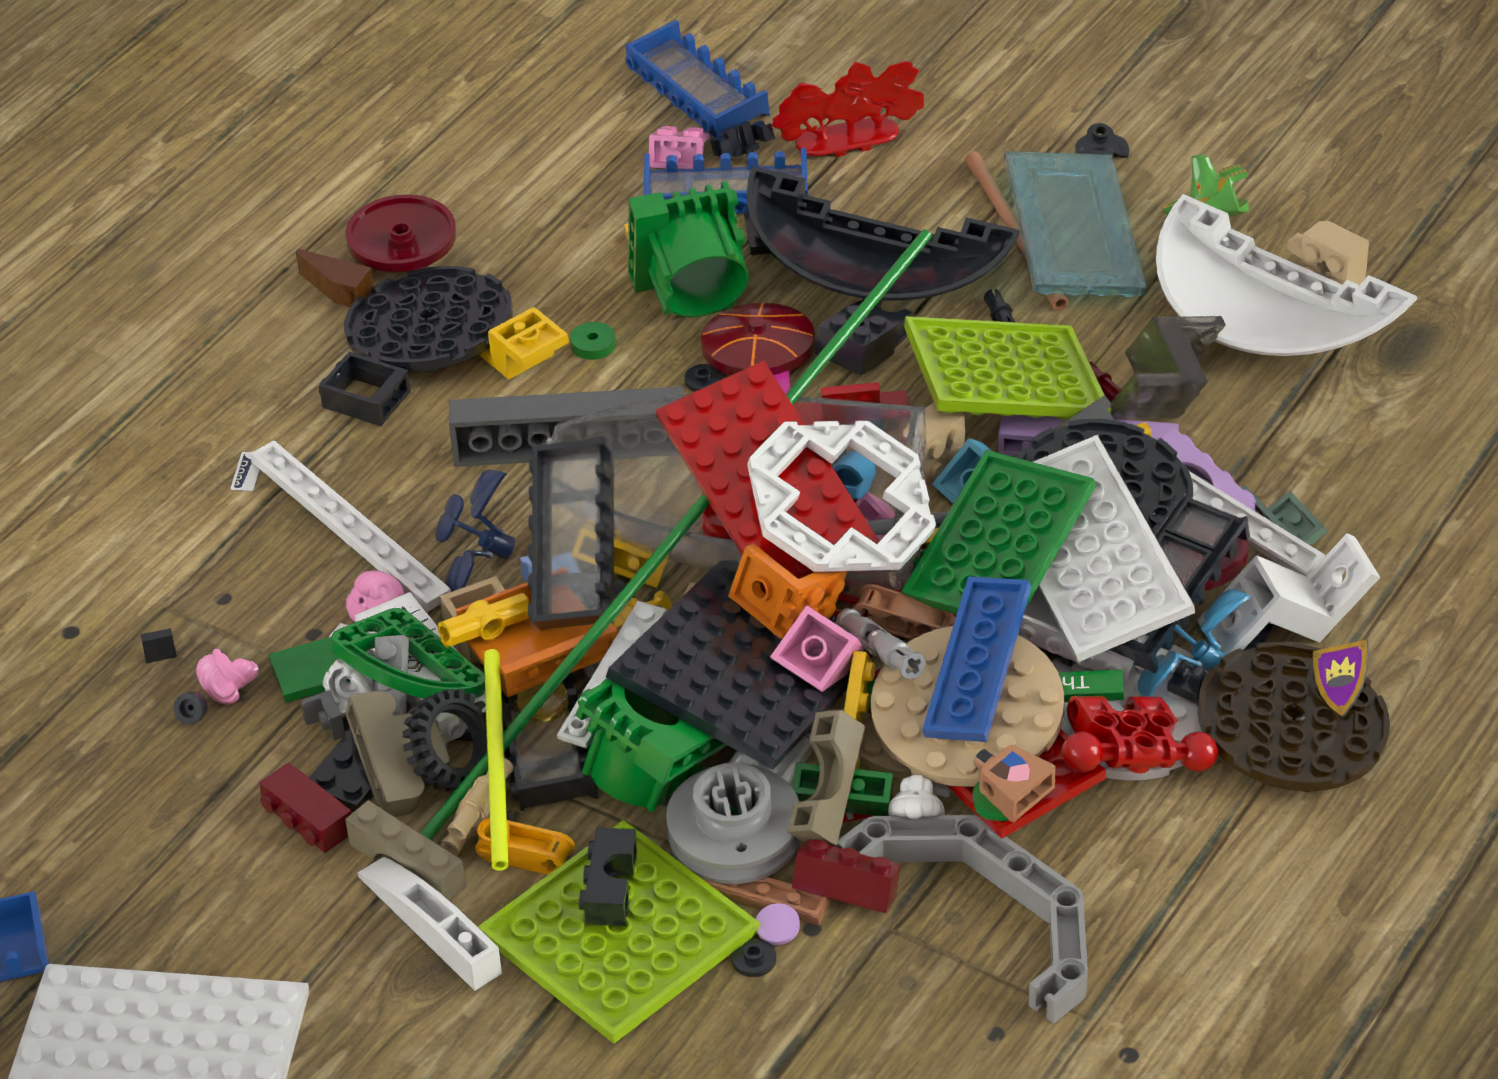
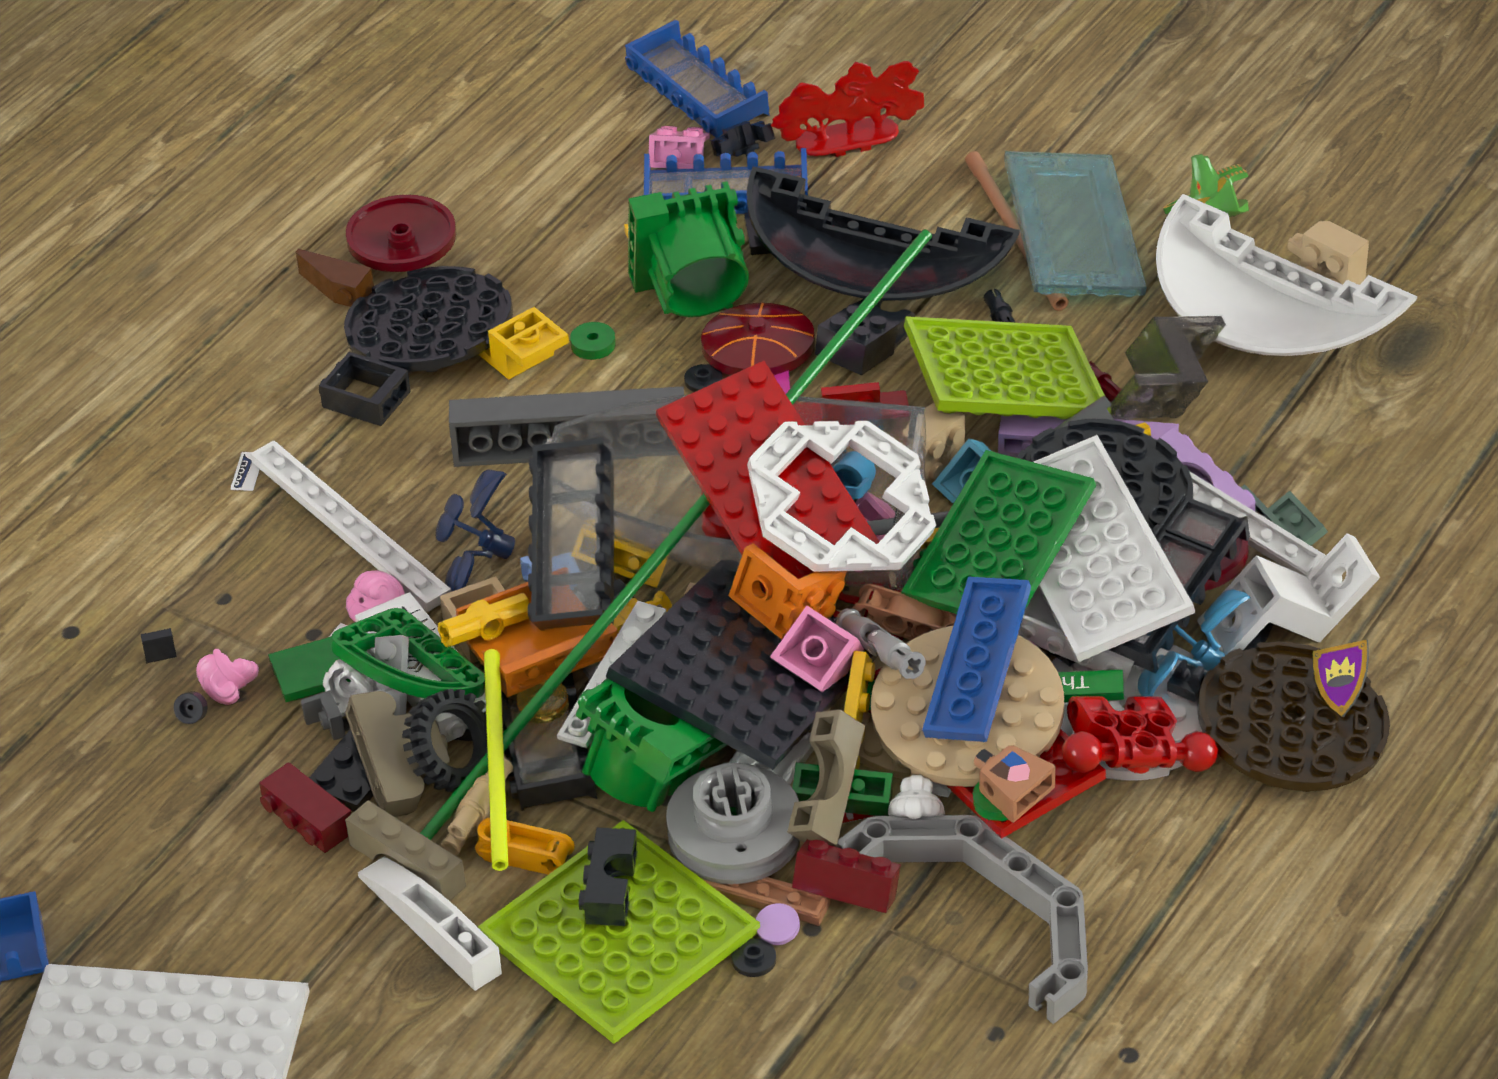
black plate [1075,123,1130,168] -> none

